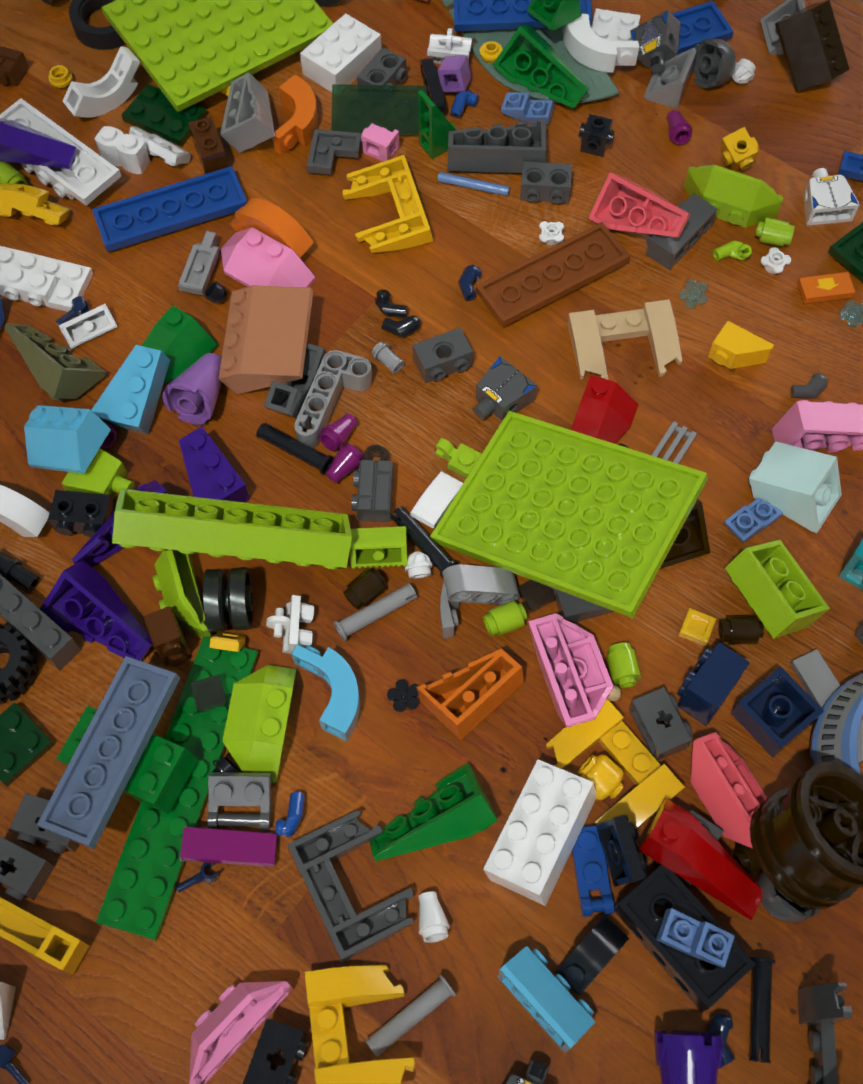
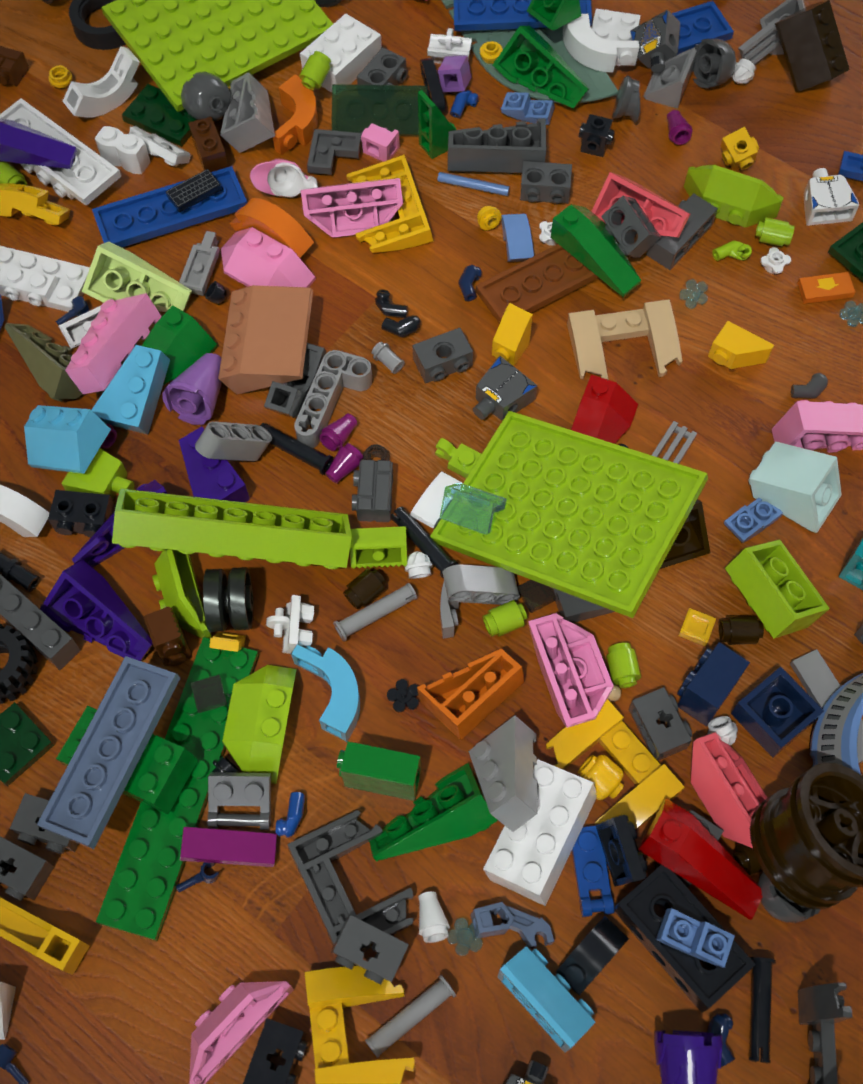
none -> bright pink wedge [65,293,162,394]
none -> yellowish green wedge [82,242,192,312]
none -> black tile [165,169,222,213]
none -> dark grey cylinder [181,72,231,122]
none -> light grey beam [195,421,272,461]
none -> white hair [250,159,318,198]
none -> lime brick [299,51,331,90]
none -> bright pink wedge [301,178,403,237]
none -> dark grey brick [330,915,409,985]
none -> green brick [337,741,421,801]
none -> clear light blue panel [440,483,507,535]
none -> clear light blue plant [447,918,483,956]
none -> light grey wedge [469,715,538,832]
none -> sand blue piece [470,902,554,949]
none -> yellow plate [477,206,501,230]
none -> yellow slope [492,303,533,366]
none -> medium blue slope [501,214,534,262]
none -> green wedge [551,204,641,297]
none -> dark grey brick [601,196,661,258]
none -> dark grey piece [612,75,640,123]
none -> white plate [708,716,738,745]
none -> light grey tile [738,18,781,64]

